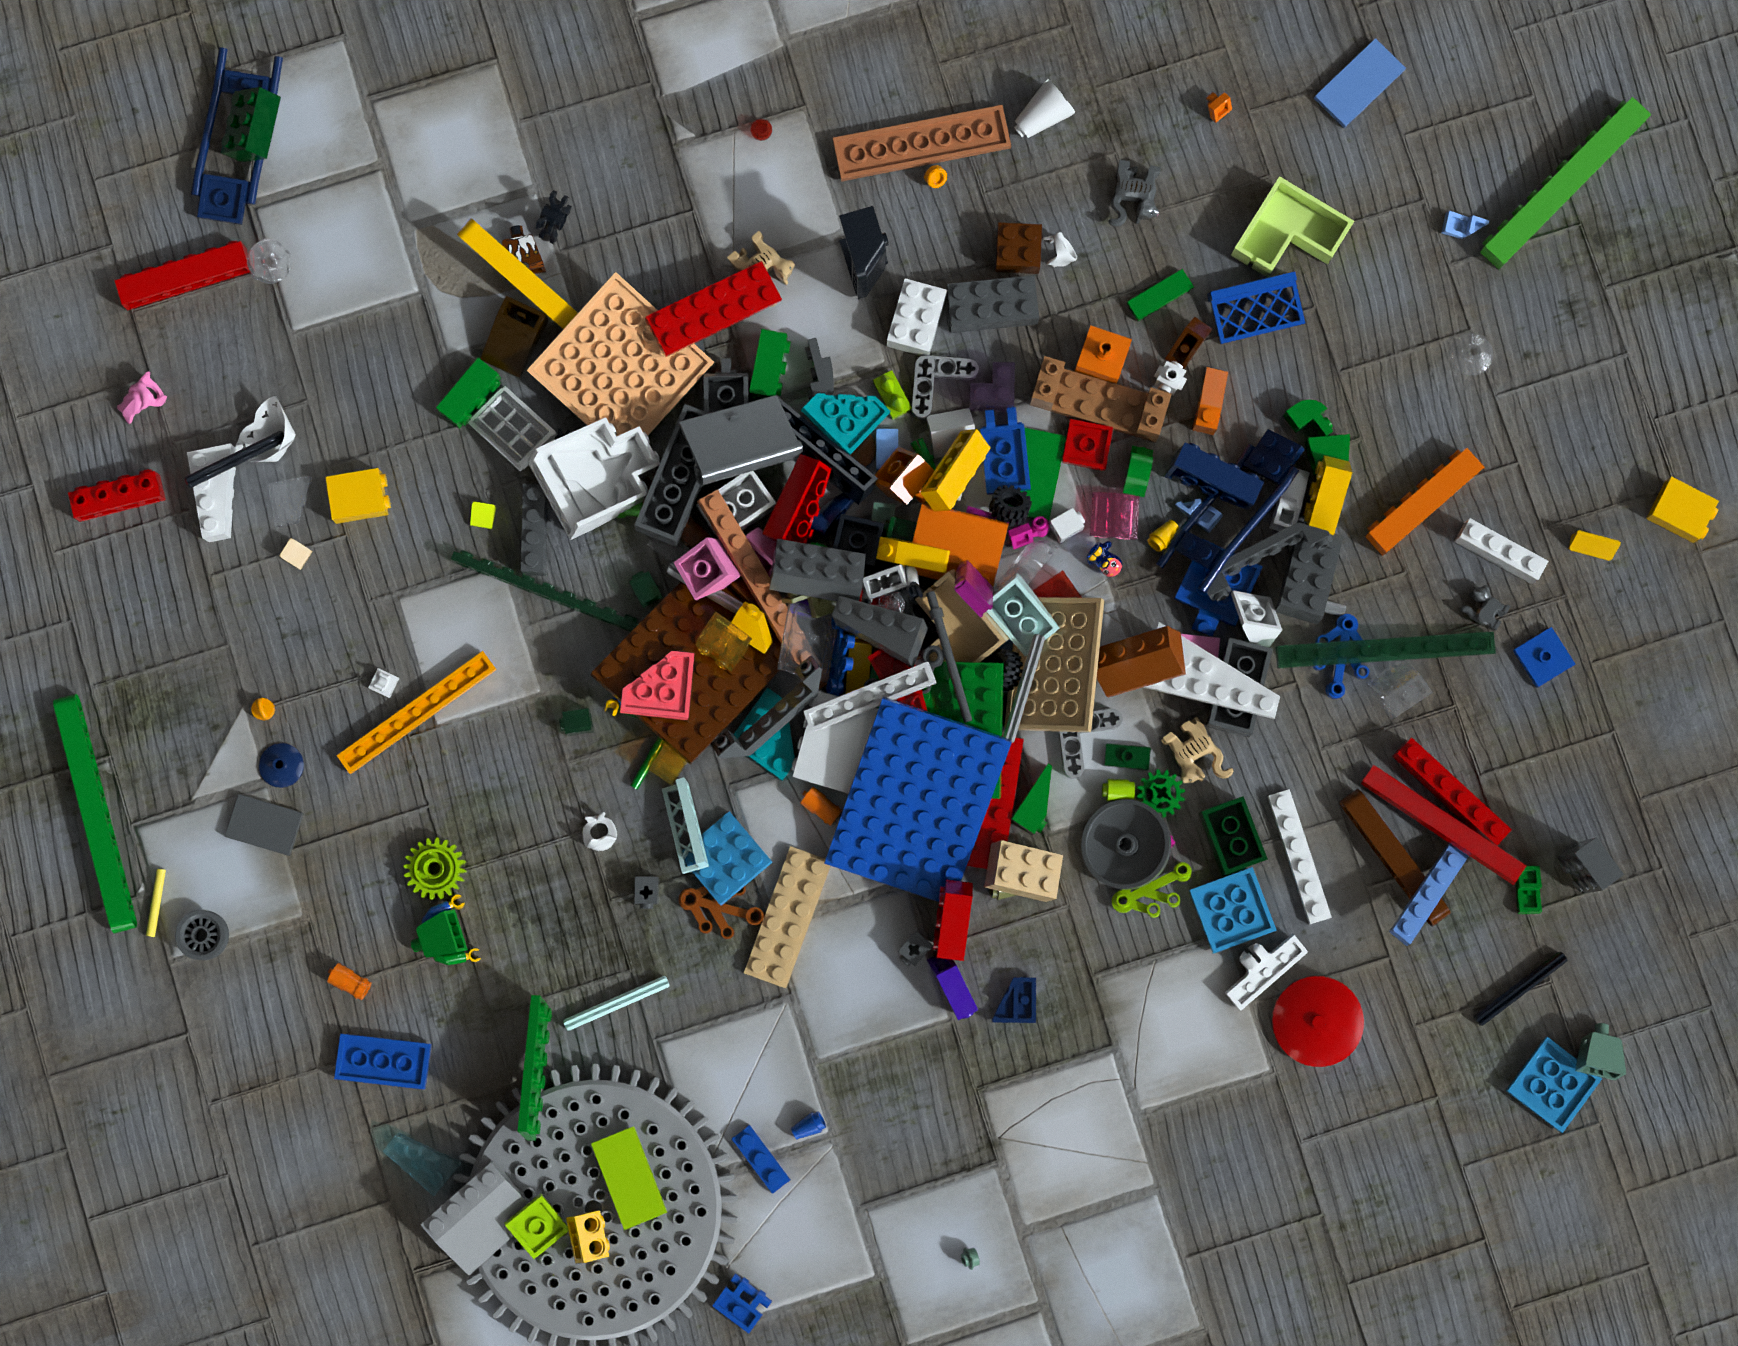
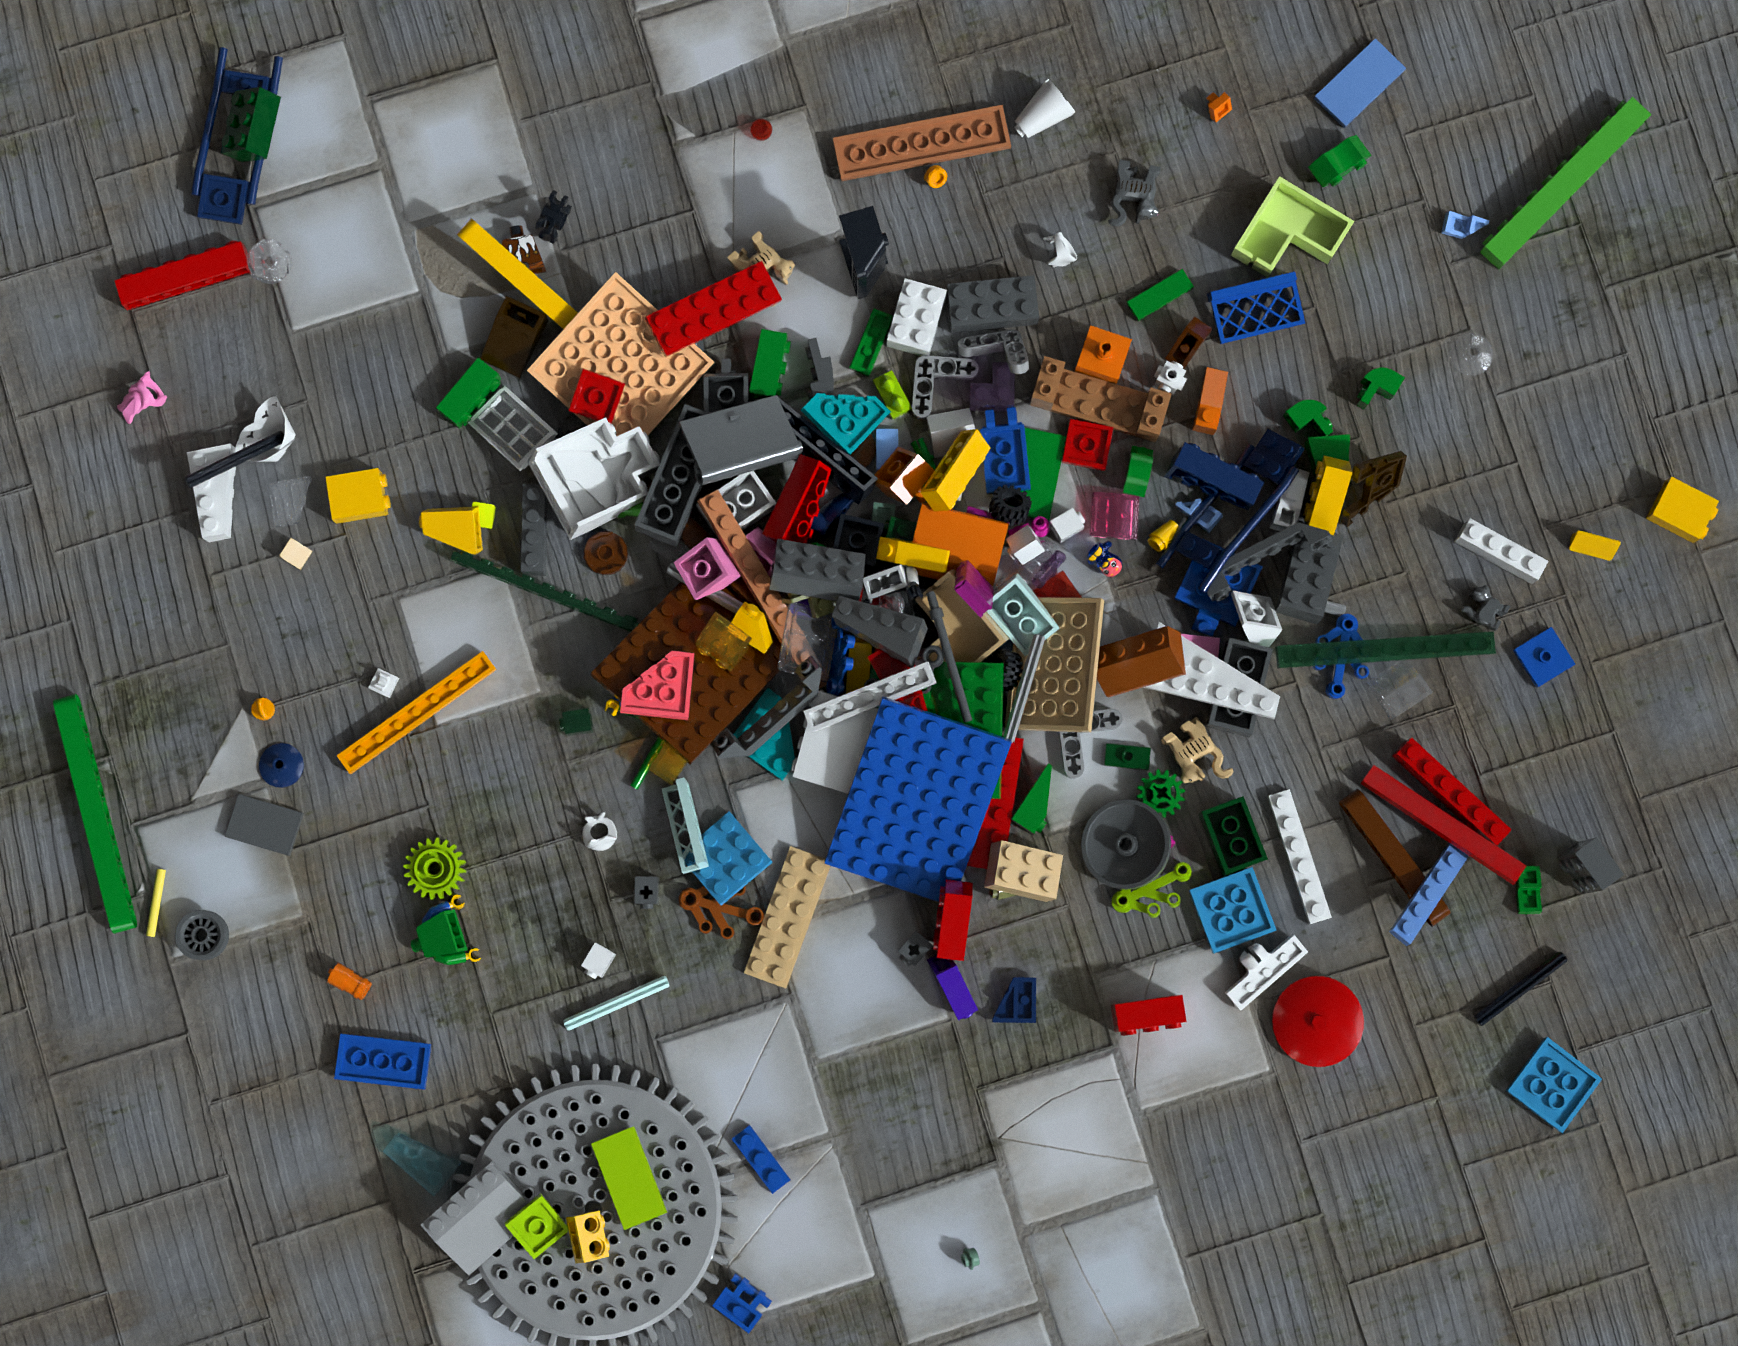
red brick [68,469,166,522] -> none
green plate [517,995,552,1141] -> none
clear green brick [629,571,663,608] -> none
blue cone [791,1111,826,1140] -> none
orange piece [800,786,842,826] -> none
reddish brown brick [995,222,1042,274] -> none
lime brick [1102,779,1135,801] -> none
orange brick [1365,448,1485,556] -> none
sand green torso [1575,1023,1626,1081] -> none
none -> yellow slope [419,507,483,554]
none -> red plate [569,369,625,423]
none -> white brick [581,942,616,979]
none -> reddish brown tile [584,531,628,575]
none -> green tile [849,308,894,377]
none -> light grey beam [958,330,1029,374]
none -> brick [1006,525,1045,565]
none -> clear purple pin [1031,550,1066,589]
none -> red brick [1111,995,1187,1036]
none -> green brick [1308,135,1372,188]
none -> dark brown wing [1341,451,1407,527]
none -> green brick [1357,367,1405,410]

